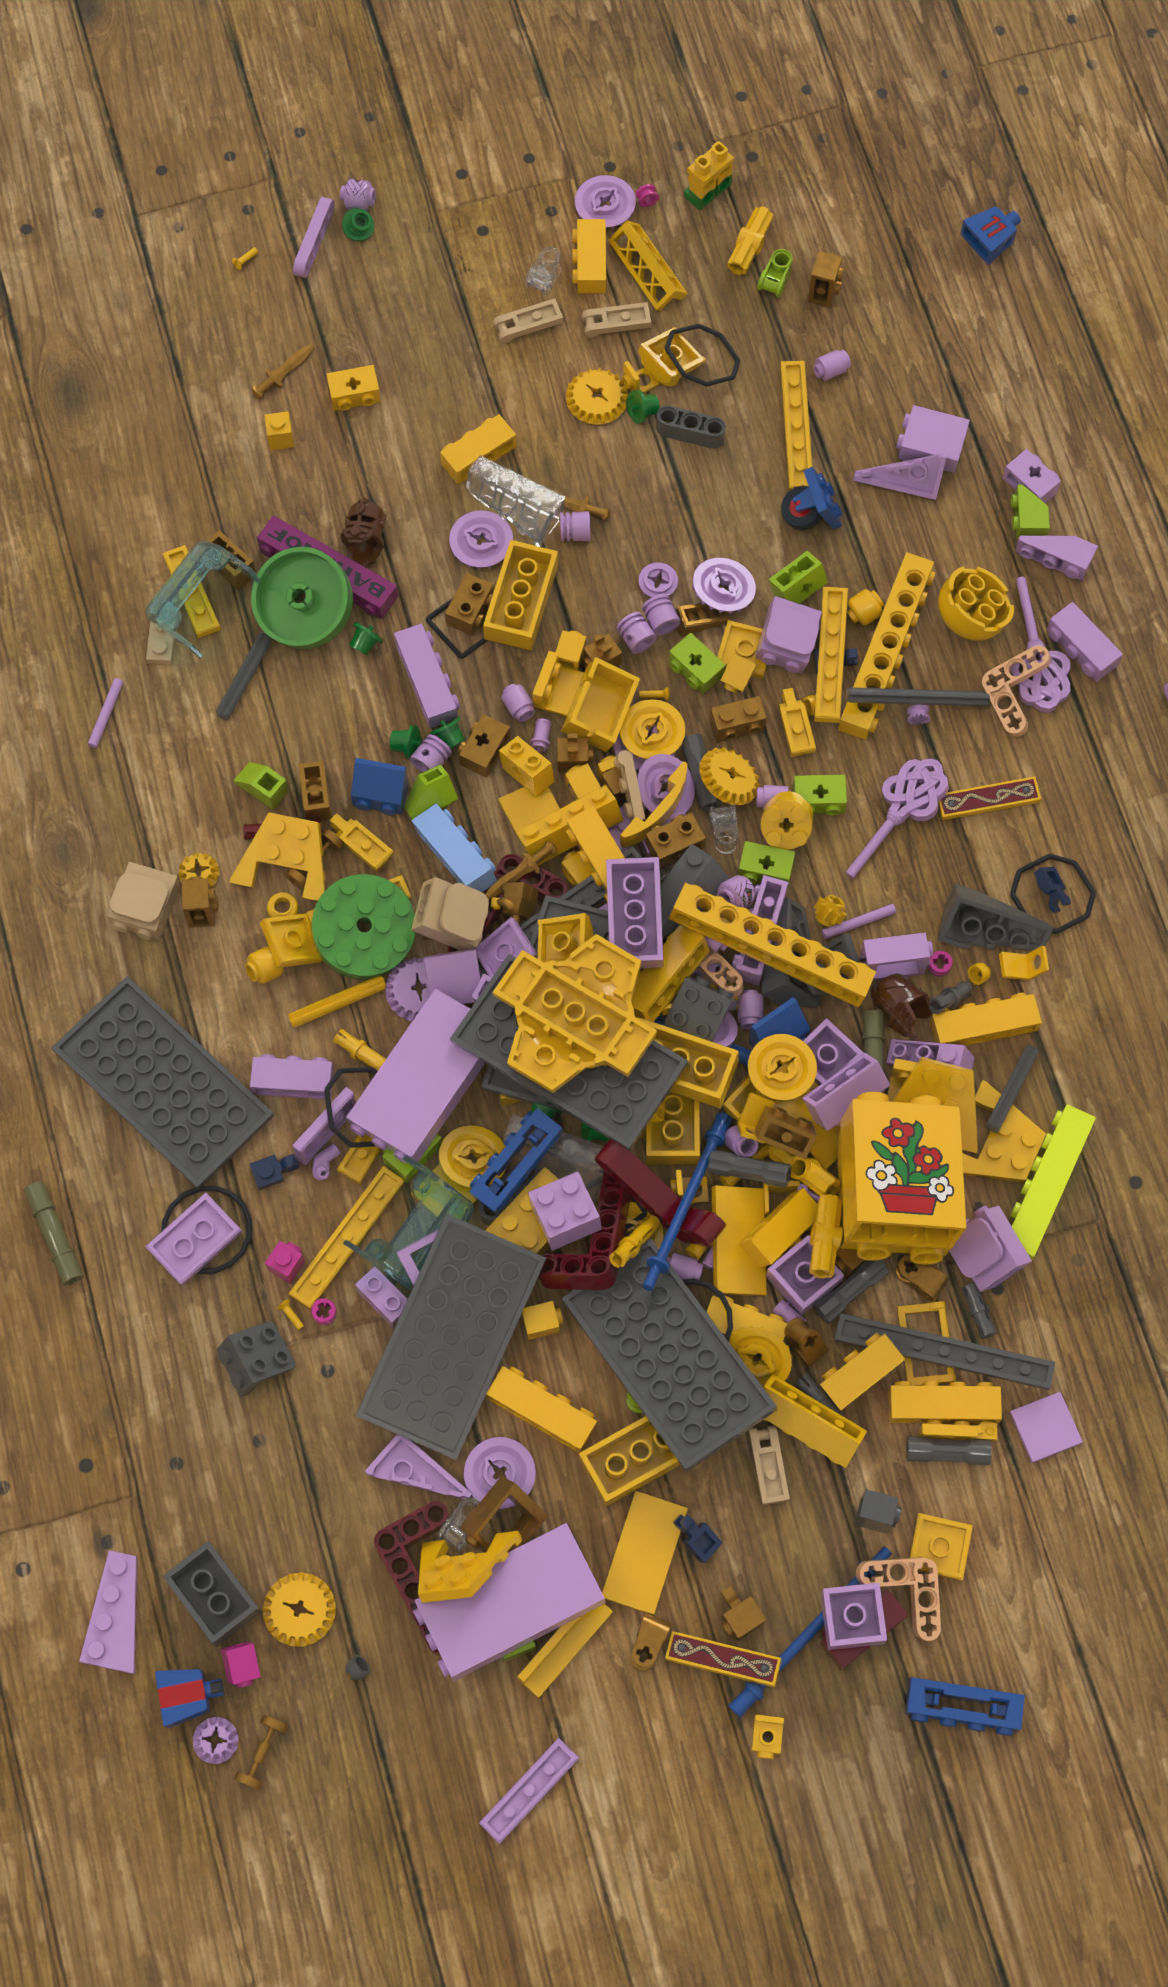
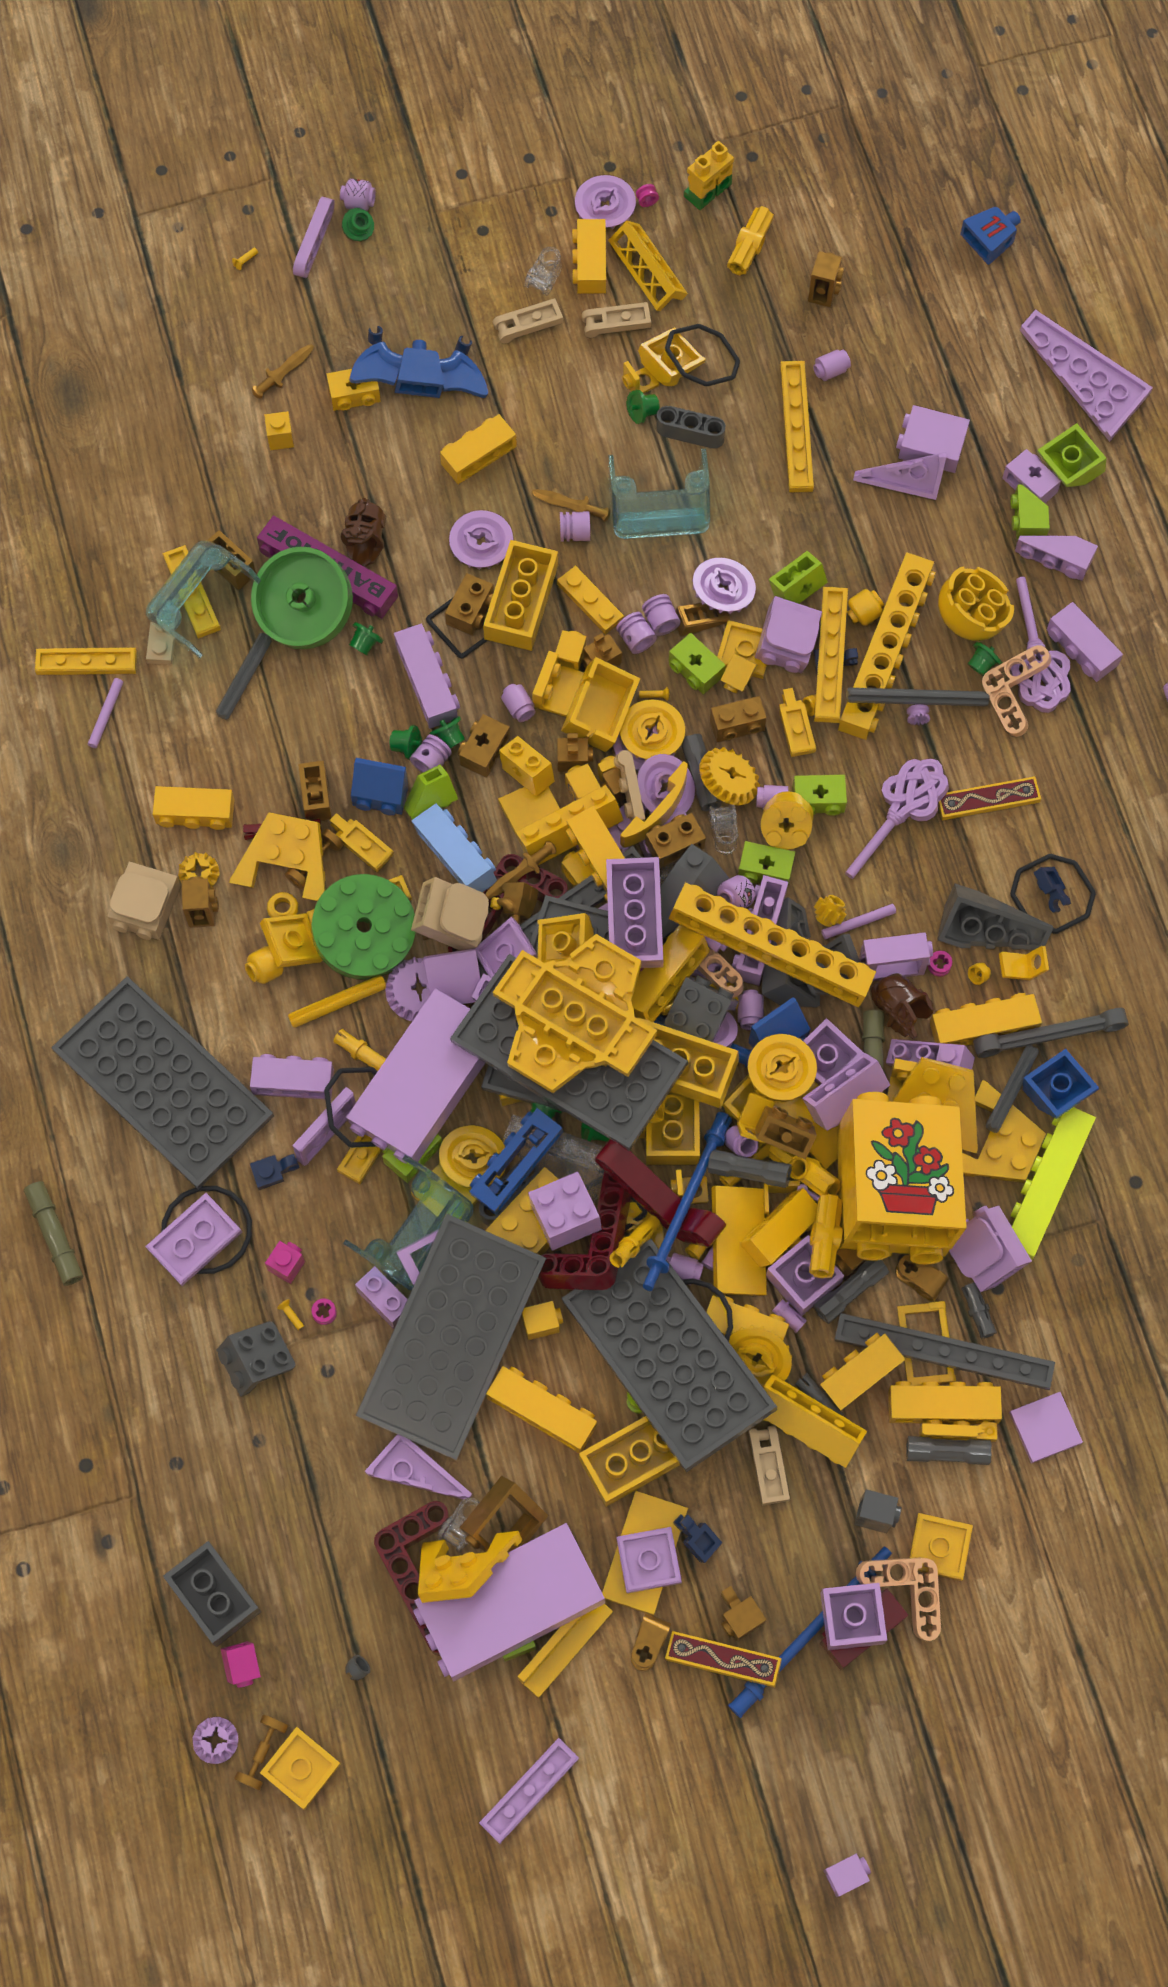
lavender wing [79,1550,138,1675] -> none
torso [155,1669,224,1728] -> none
lime slope [233,762,289,810] -> none
yellow gear [263,1572,336,1647] -> none
yellow tile [289,1165,405,1310] -> none
lavender arm [312,1143,341,1180] -> none
lavender gear [464,1437,536,1509] -> none
clear wedge [466,455,566,547] -> none
lavender pin [530,718,552,753] -> none
yellow gear [566,367,628,425] -> none
lavender gear [639,563,678,598] -> none
yellow brick [751,1715,784,1760] -> none
lime piece [757,249,793,298] -> none
blue plate [781,467,843,530] -> none
pearl gold piece [784,1317,829,1369] -> none
blue brick [905,1677,1025,1736] -> none
dark grey pin [928,981,973,1014] -> none
none -> yellow tile [35,648,137,675]
none -> yellow brick [152,786,235,830]
none -> yellow plate [260,1727,341,1810]
none -> blue torso [349,326,488,398]
none -> yellow plate [557,565,624,635]
none -> clear light blue windscreen [608,449,711,539]
none -> lavender tile [616,1527,682,1593]
none -> lavender brick [823,1853,871,1897]
none -> green piece [967,642,1002,676]
none -> dark grey piece [973,1008,1129,1058]
none -> lavender wing [1020,310,1153,442]
none -> blue slope [1022,1049,1099,1119]
none -> lime slope [1037,423,1107,487]

